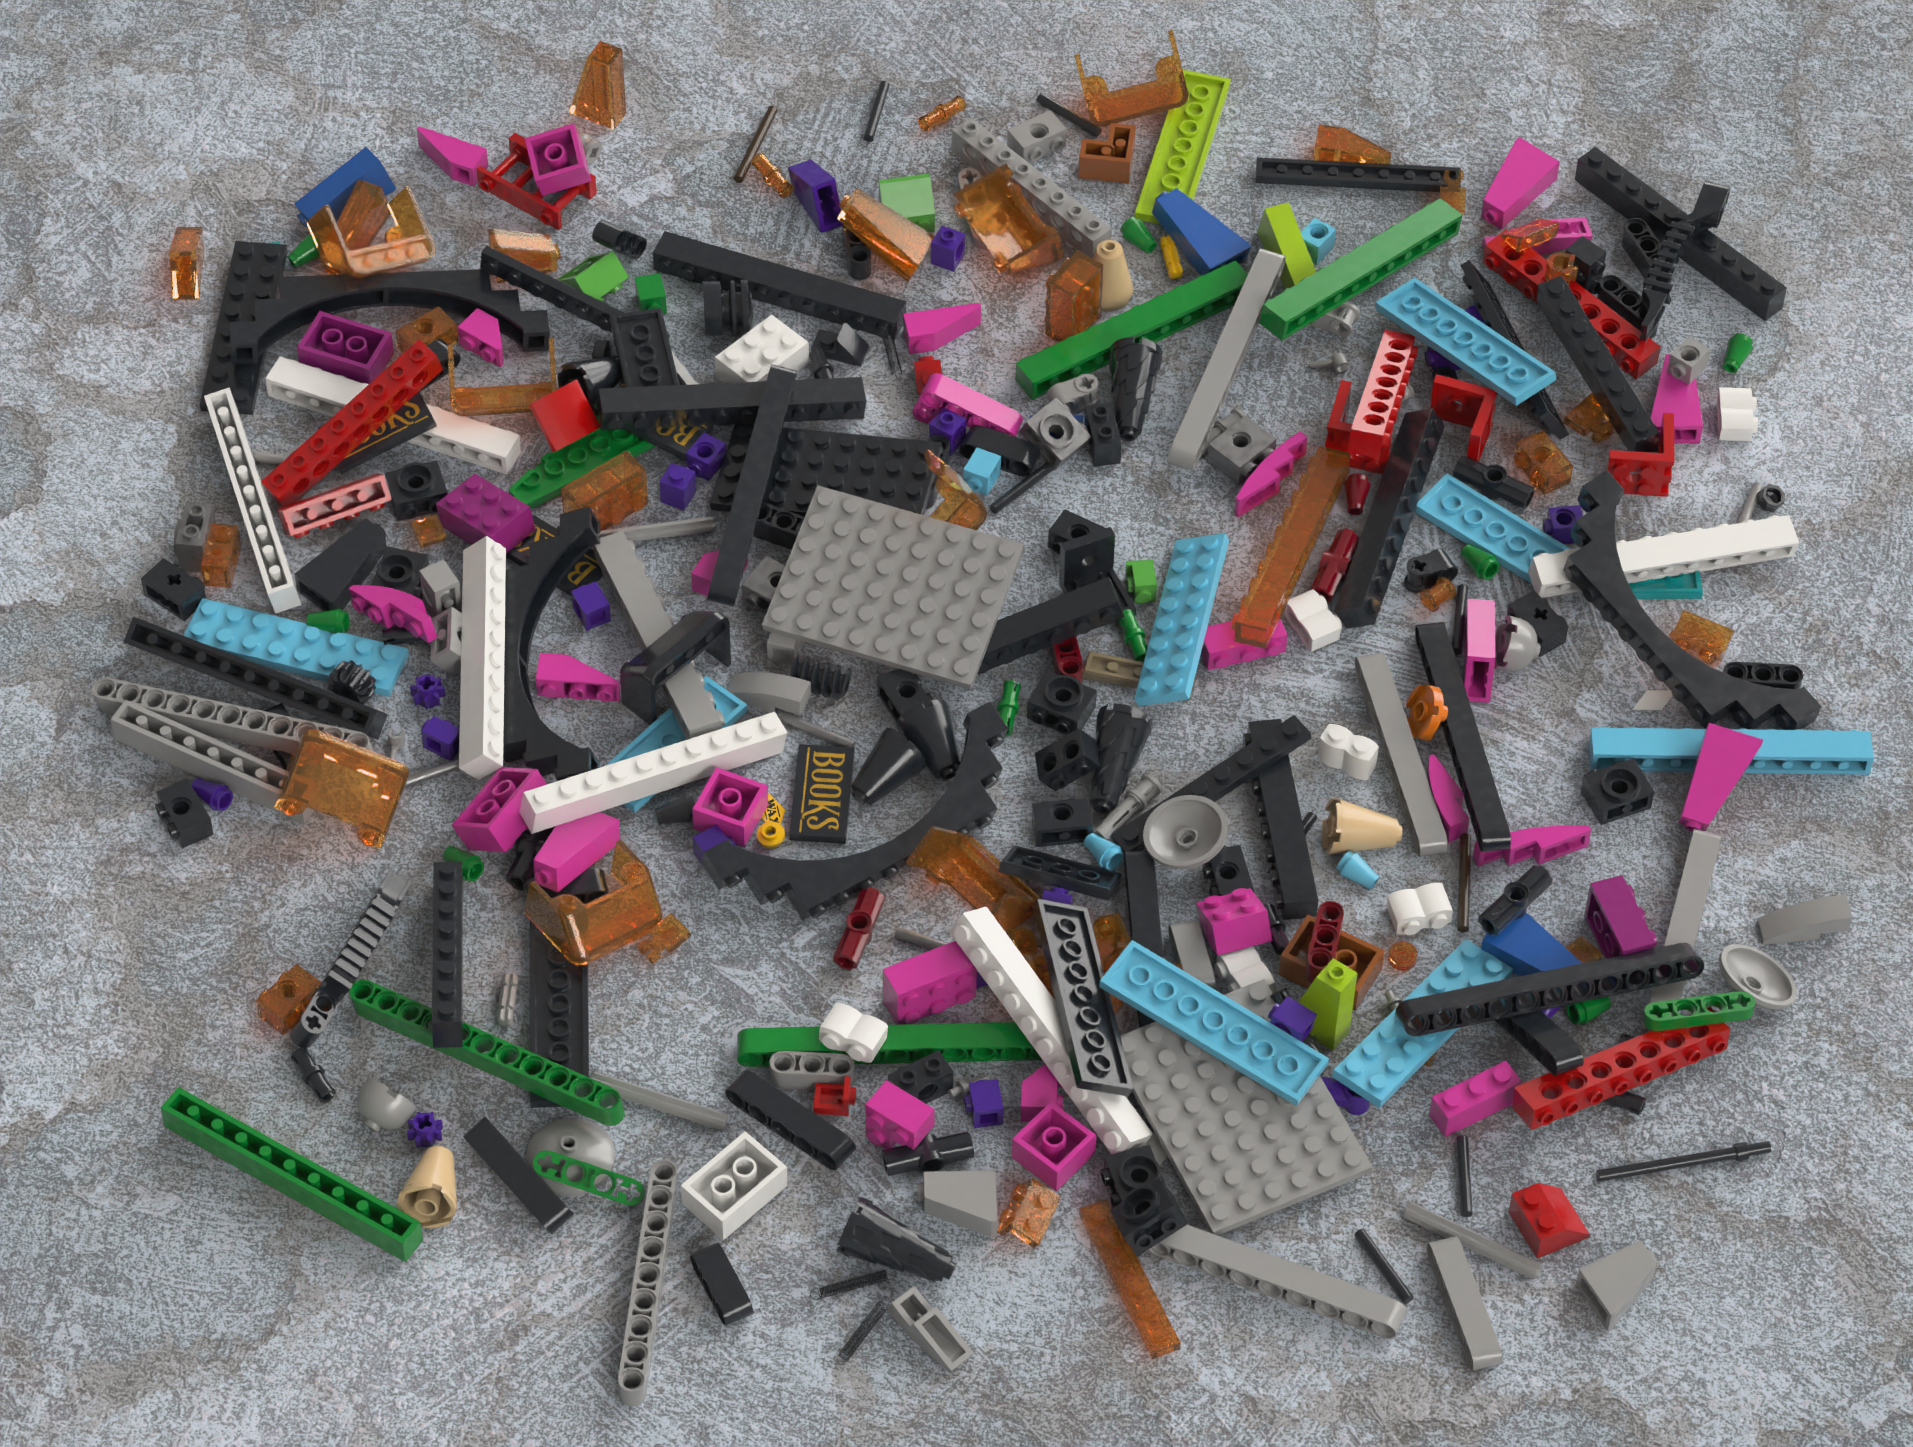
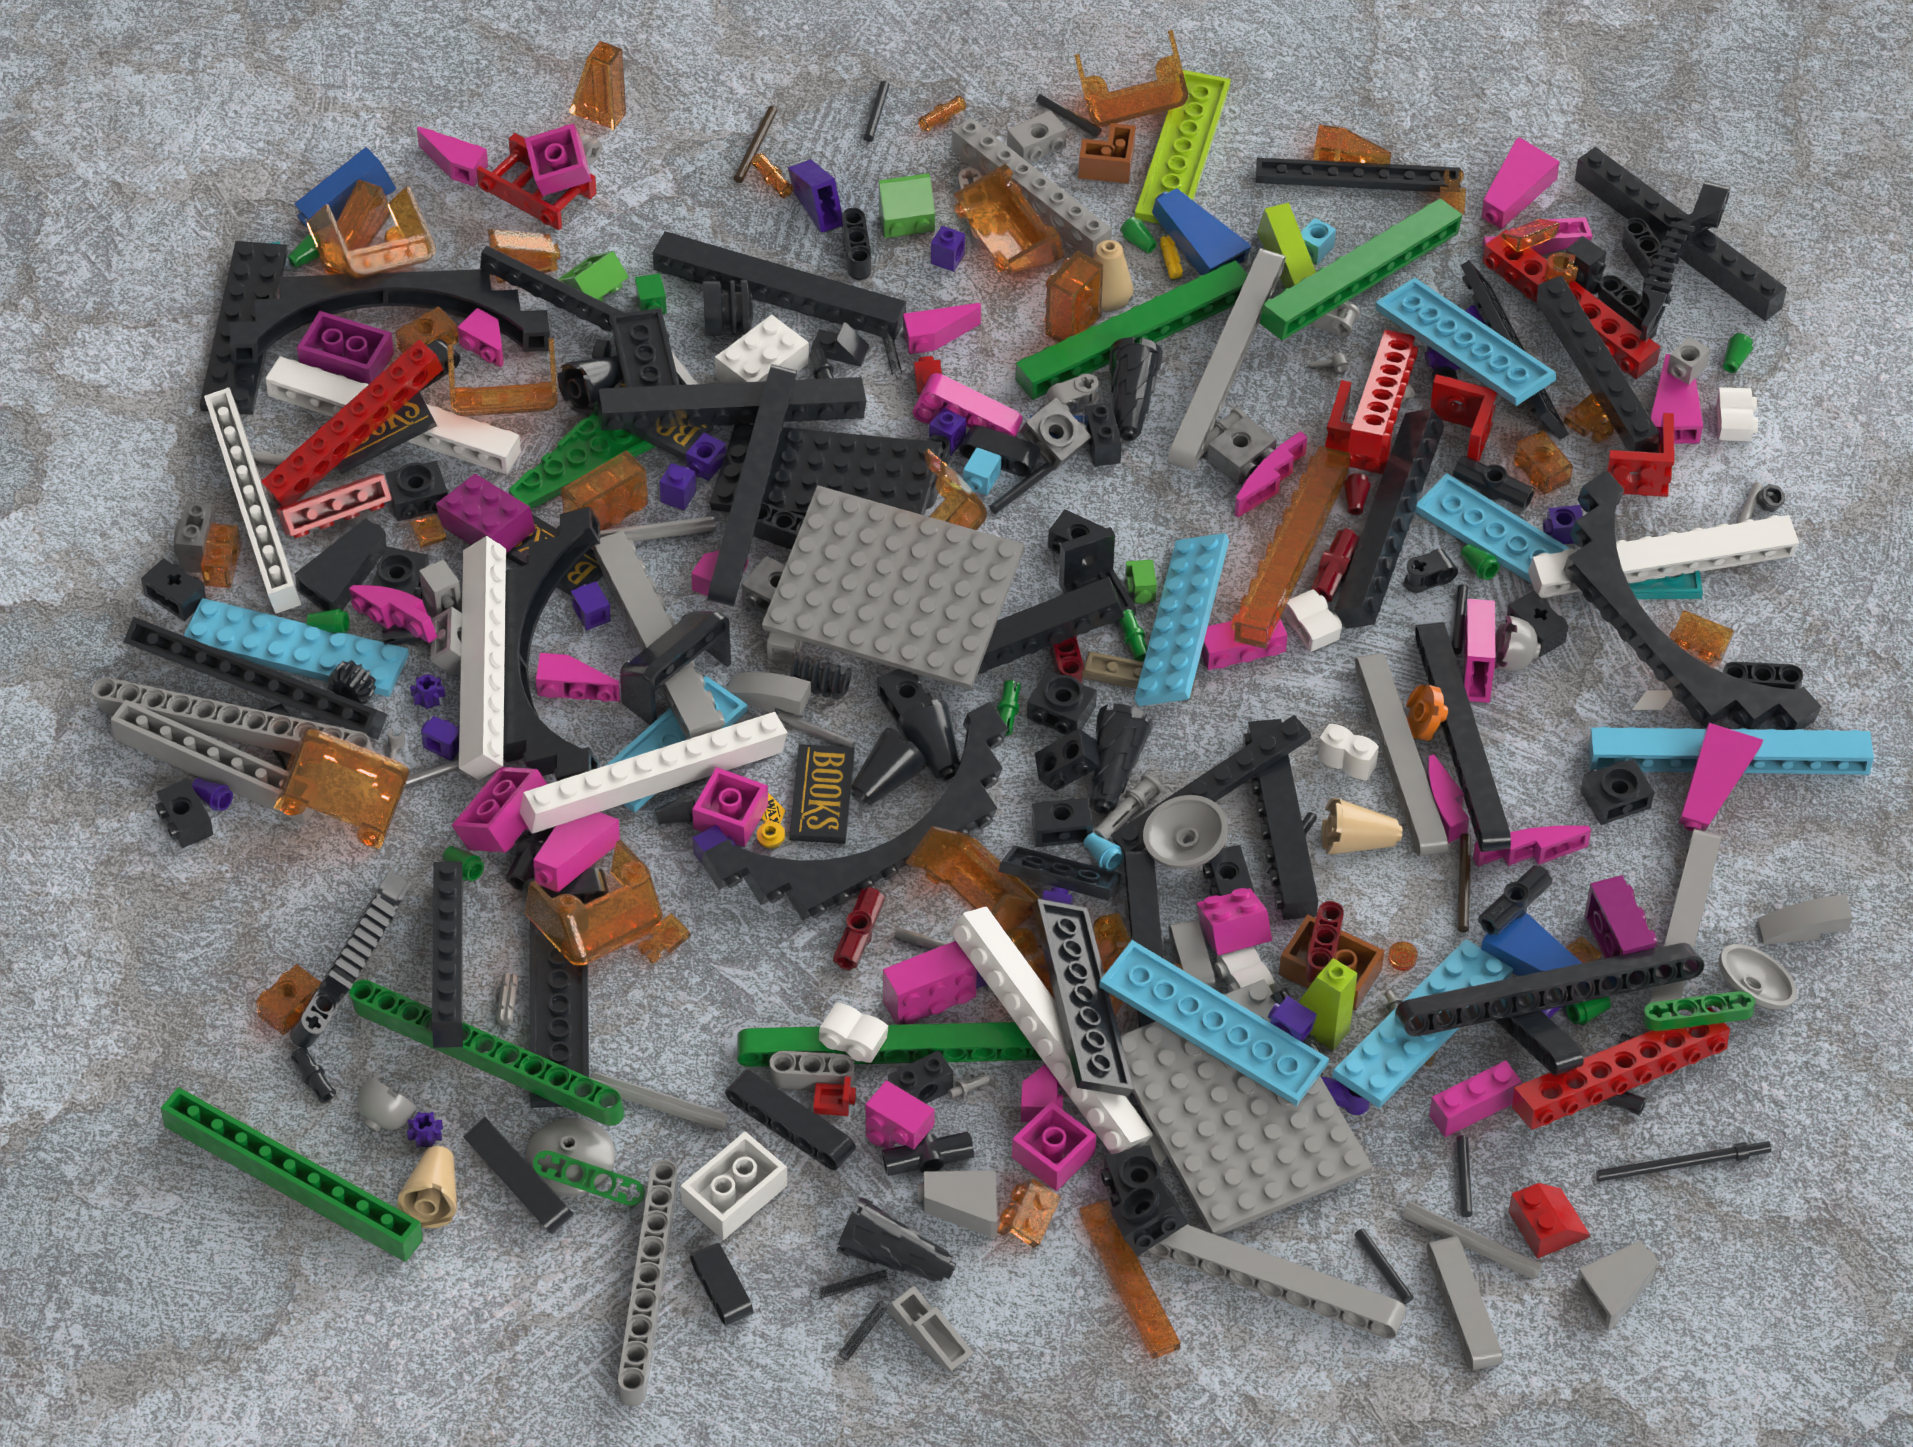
clear orange slope [169,227,205,300] -> none
red slope [529,380,600,452] -> none
black beam [592,220,647,259] -> none
clear orange slope [837,187,935,282] -> none
dark purple brick [964,1079,1004,1128] -> none
black axle [1264,903,1289,956] -> none
medium azure cone [1336,851,1380,890] -> none
white brick [1386,883,1453,935] -> none
clear orange bush [1420,577,1456,612] -> none

